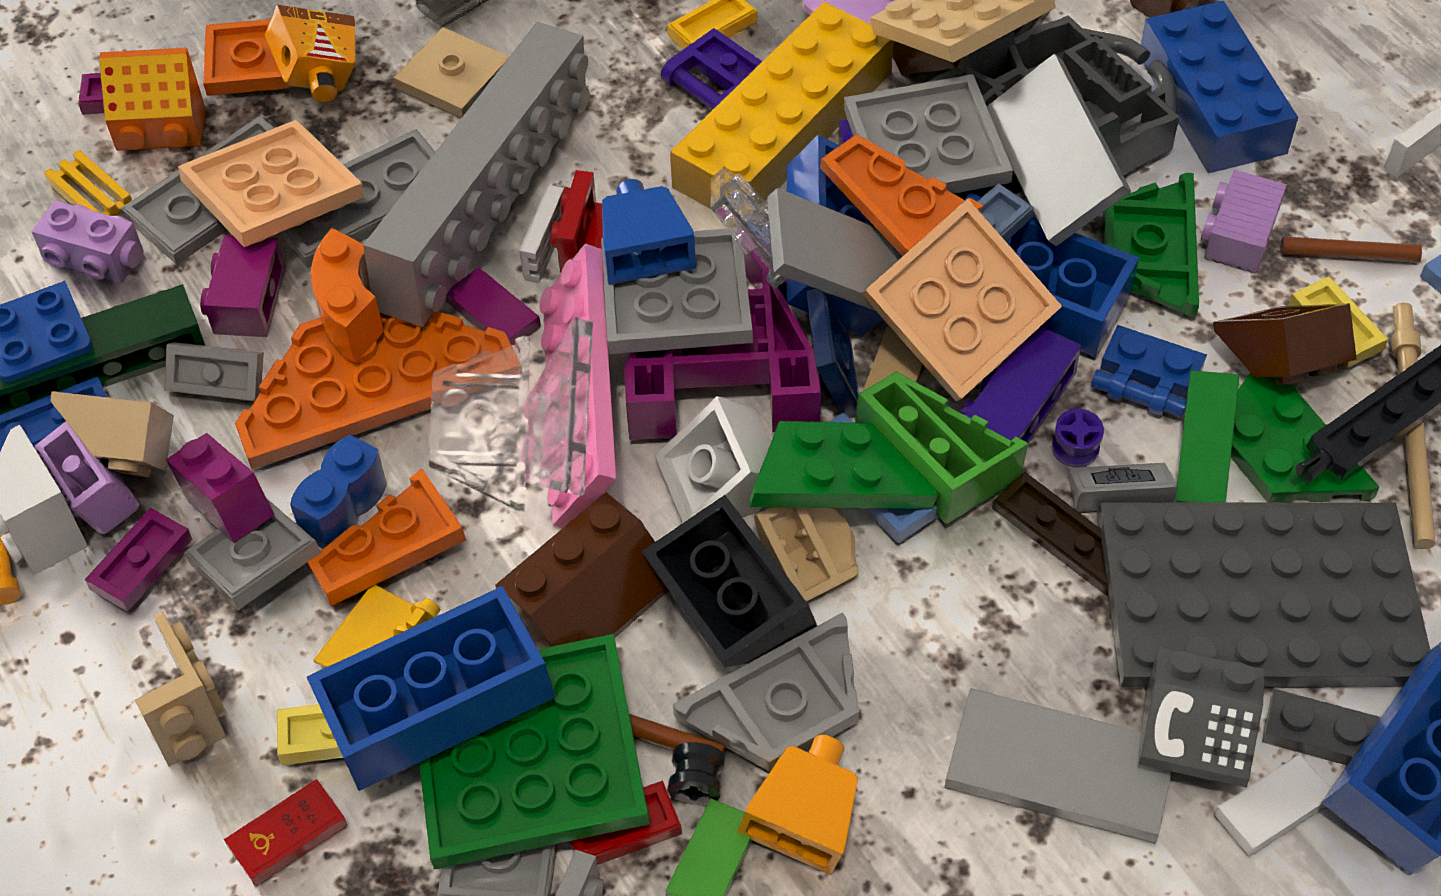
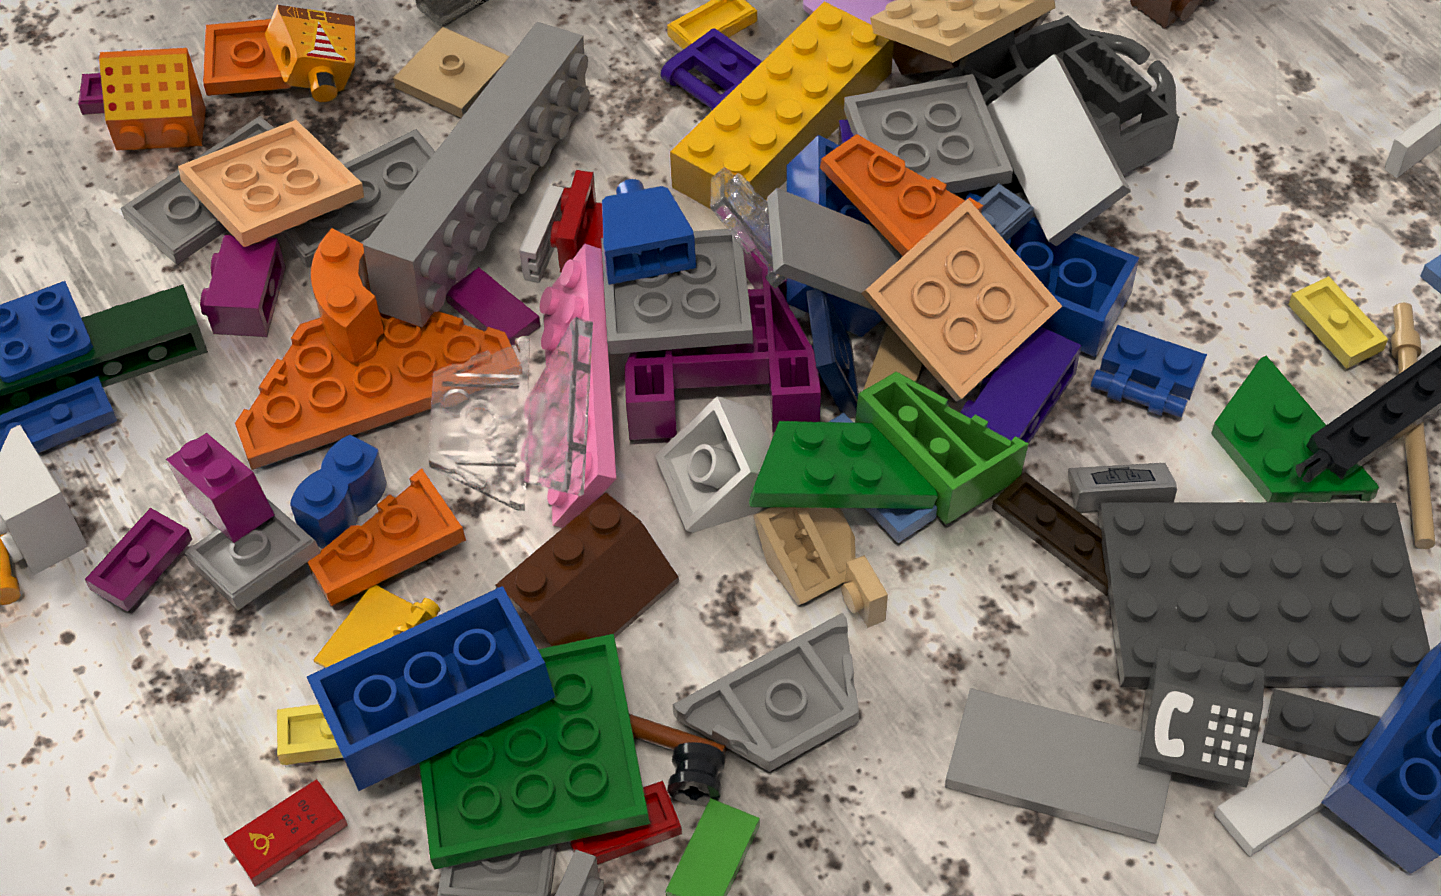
lavender brick [31,200,144,284] -> none
lavender brick [35,422,139,534] -> none
yellow tile [43,150,132,216] -> none
tan slope [50,391,174,478] -> none
tan bracket [135,611,227,767] -> none
light grey plate [164,342,264,401] -> none
black slope [641,495,817,668] -> none
light orange torso [737,735,858,875] -> none
dark purple wheel [1051,408,1104,468] -> none
green wing [1102,173,1199,317] -> none
blue brick [1141,1,1298,174] -> none
green tile [1175,370,1240,502] -> none
lavender brick [1201,170,1287,273] -> none
reddish brown slope [1213,303,1357,385] -> none
dark orange bar [1280,236,1422,263] -> none
none -> tan plate [841,555,888,628]

